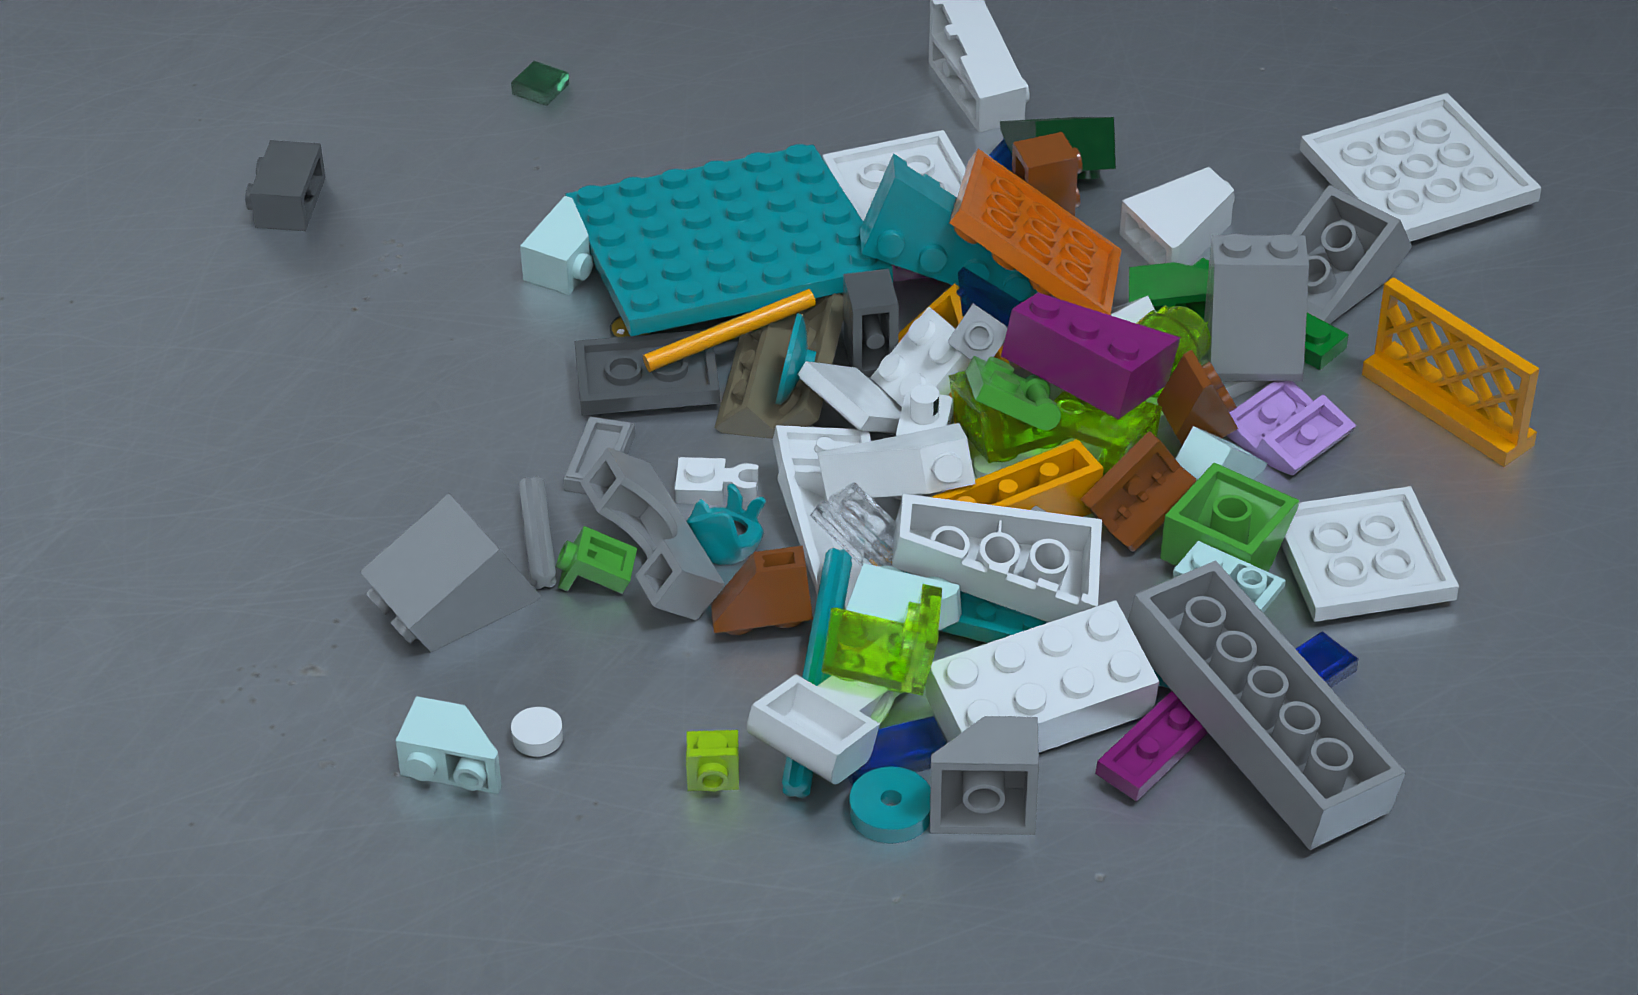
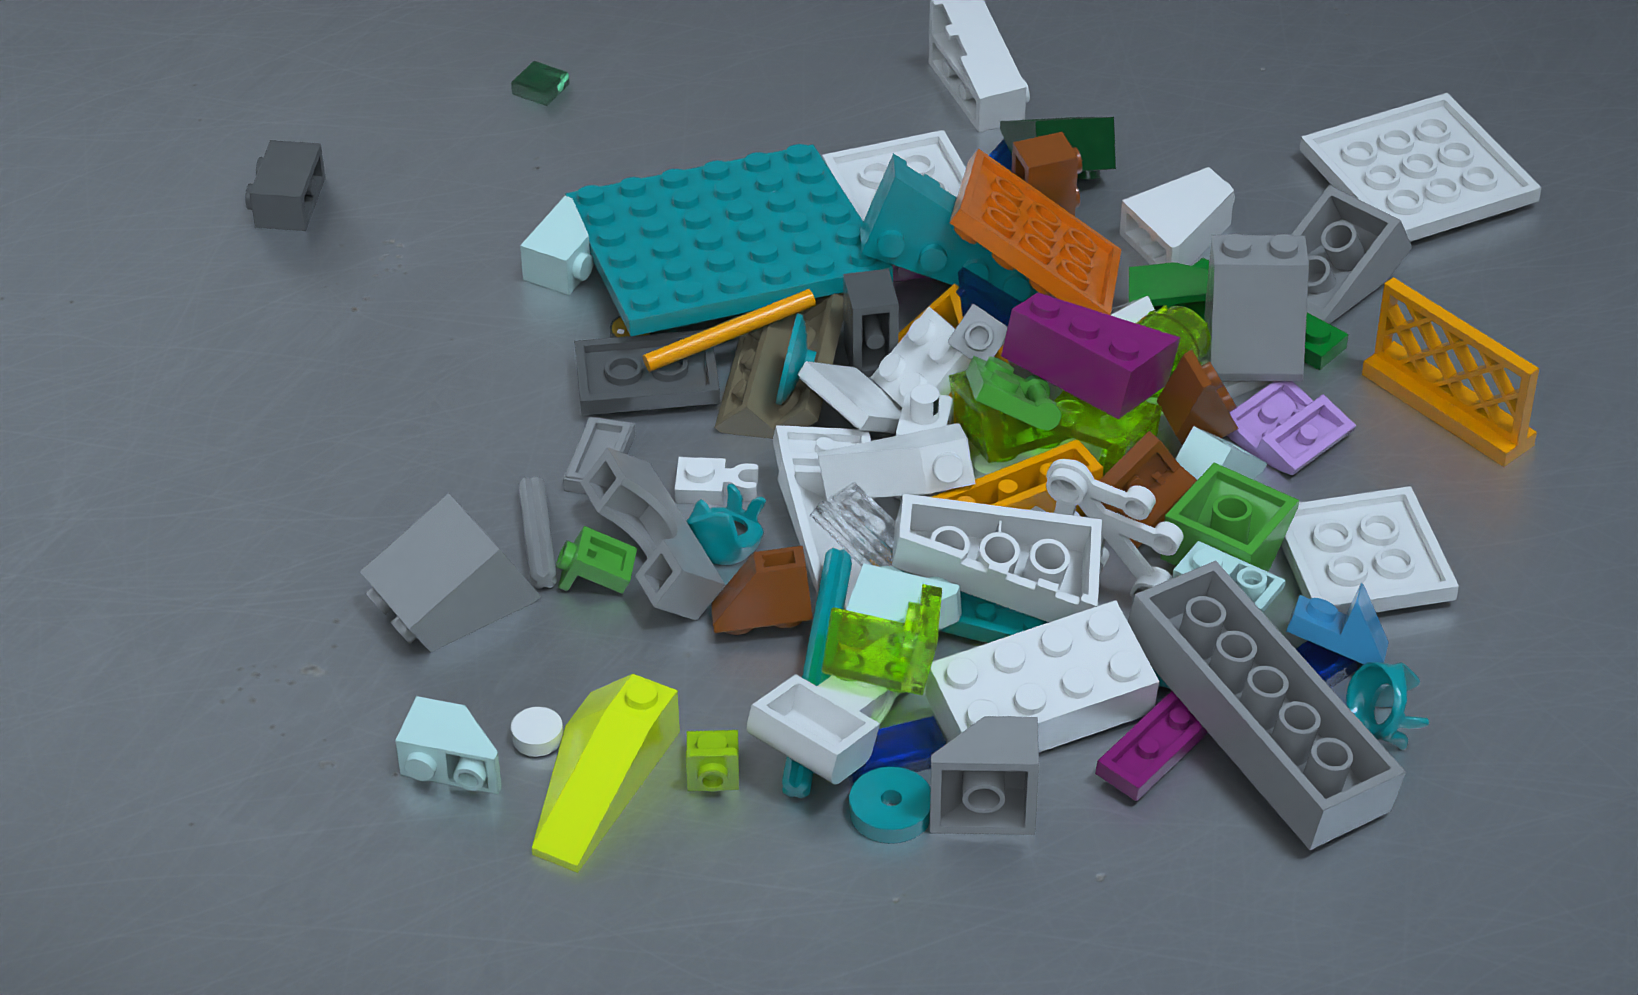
none -> neon yellow wedge [532,674,680,873]
none -> white plant [1046,459,1184,600]
none -> dark azure slope [1286,583,1389,665]
none -> teal piece [1346,662,1429,750]

